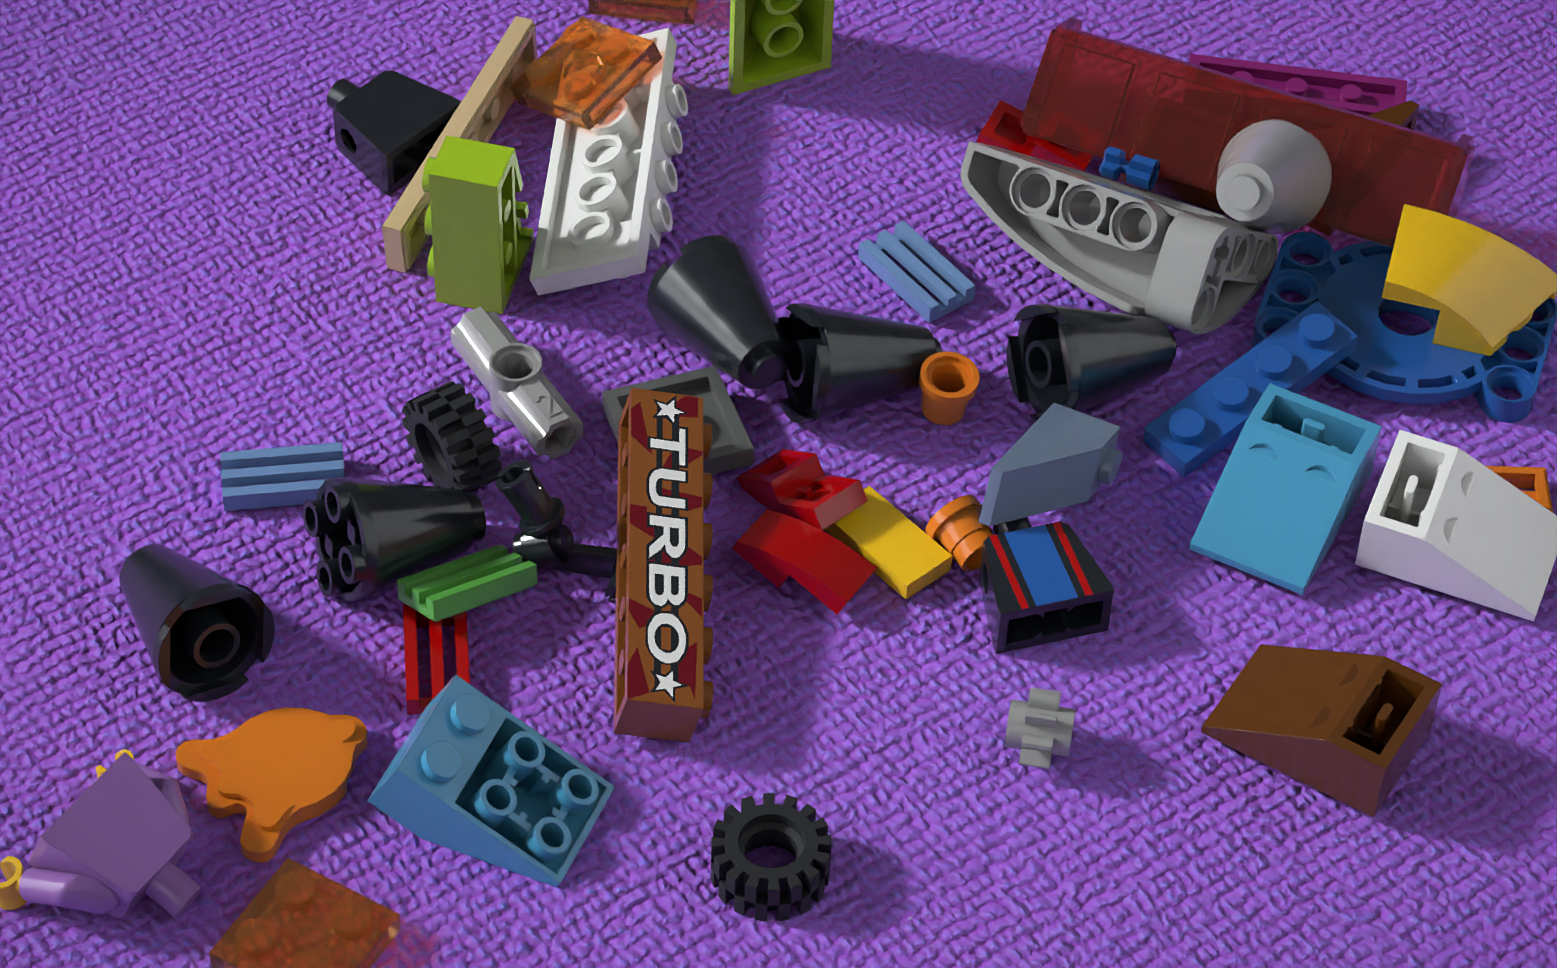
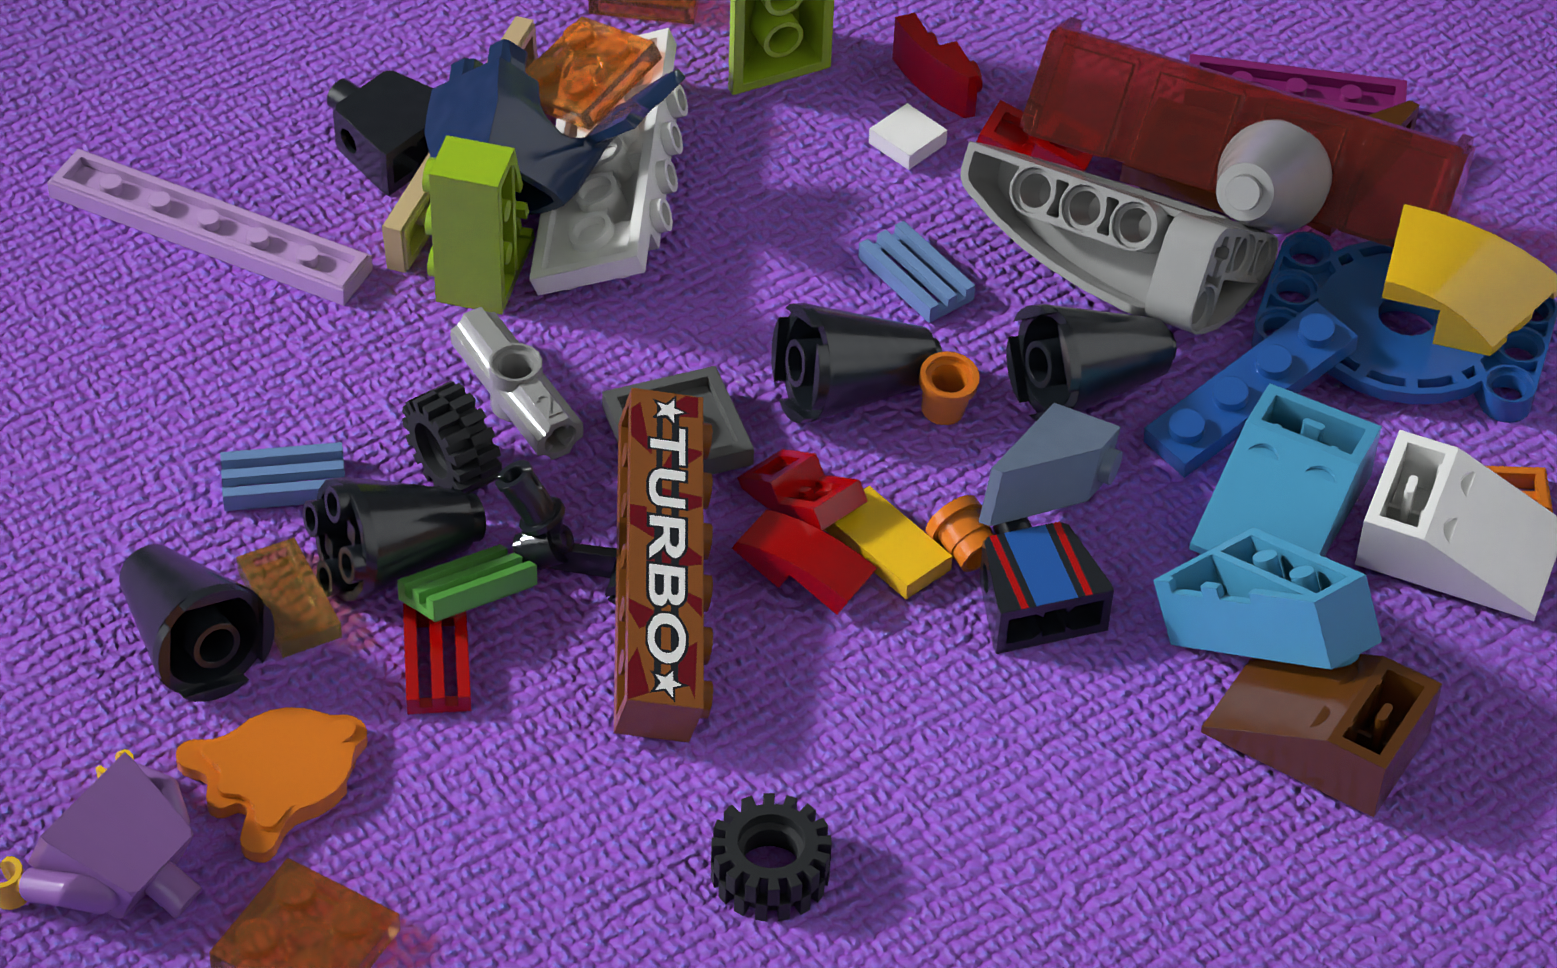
dark azure slope [367,675,615,887] -> none
black cone [647,235,791,389] -> none
light grey gear [1004,687,1076,769] -> none
blue piece [1099,146,1160,192] -> none
none -> lavender tile [47,149,373,306]
none -> clear yellow tile [236,538,342,658]
none -> dark blue hips [424,39,686,215]
none -> white tile [869,103,947,170]
none -> red slope [892,12,983,119]
none -> dark azure wedge [1153,527,1382,670]

